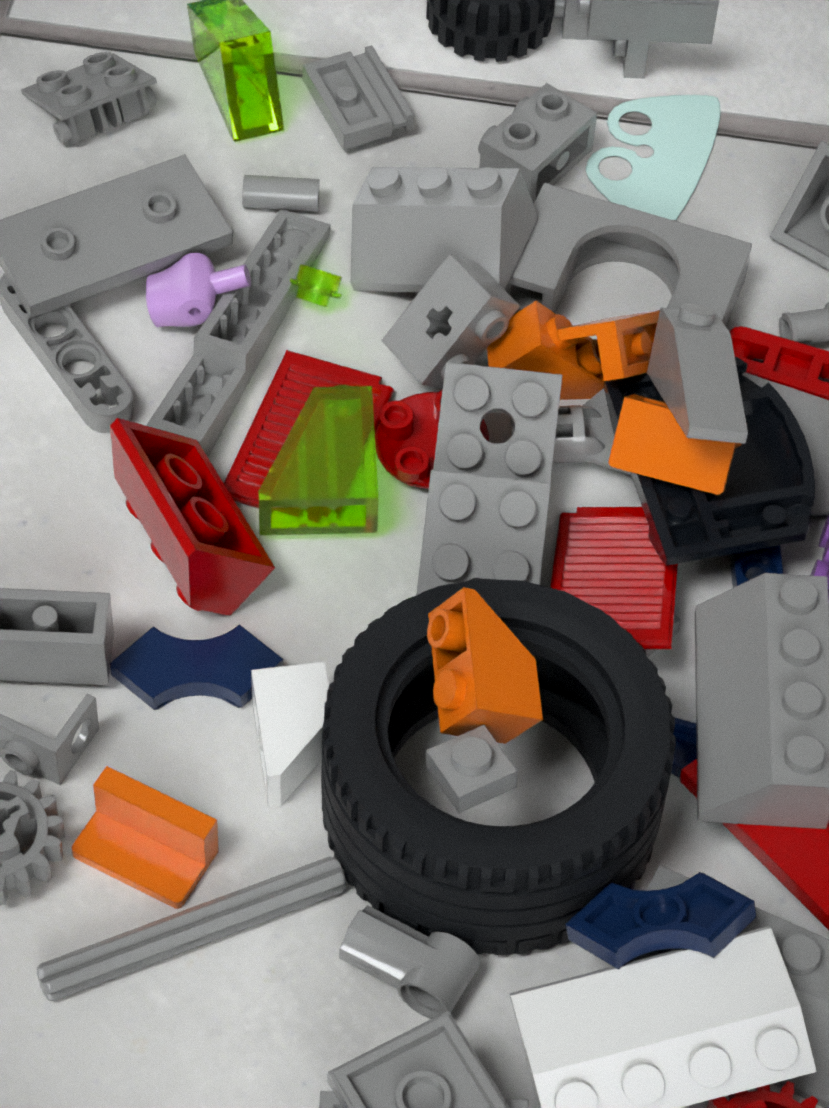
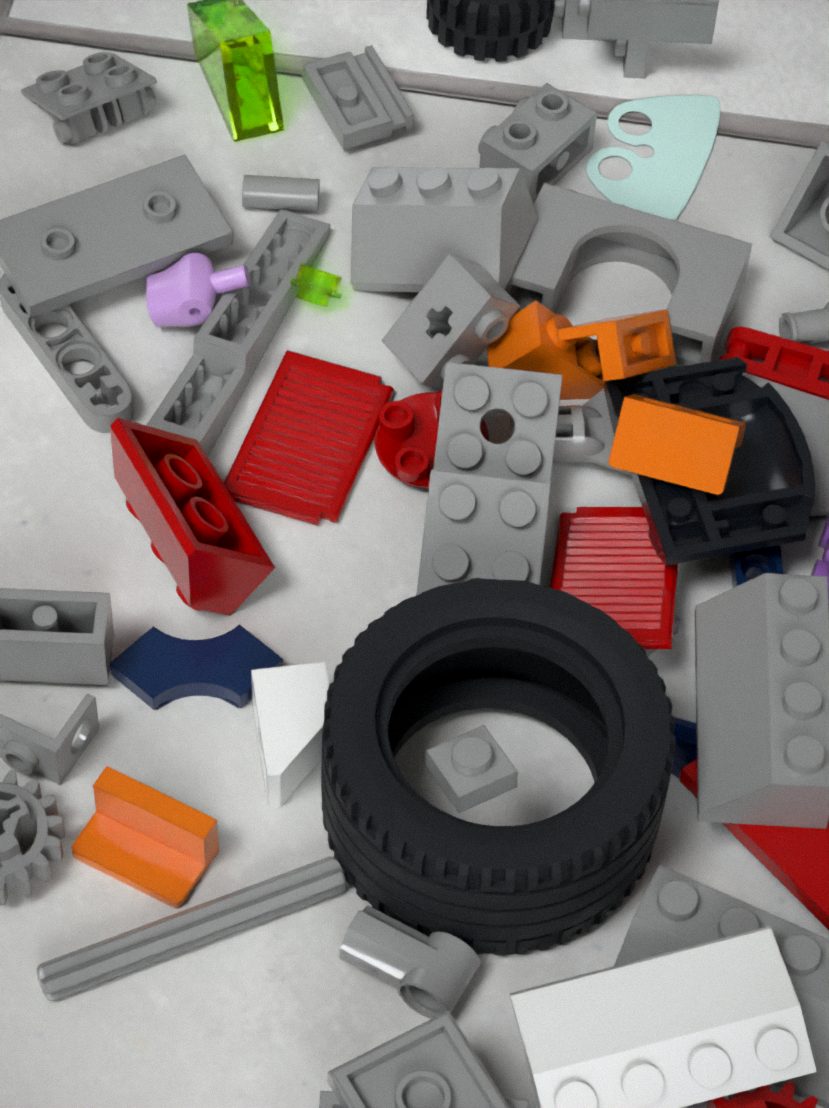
clear neon green slope [259,385,379,536] -> none
orange slope [427,587,543,744] -> none
dark blue tile [565,872,757,969] -> none
light grey slope [647,303,748,444] -> none

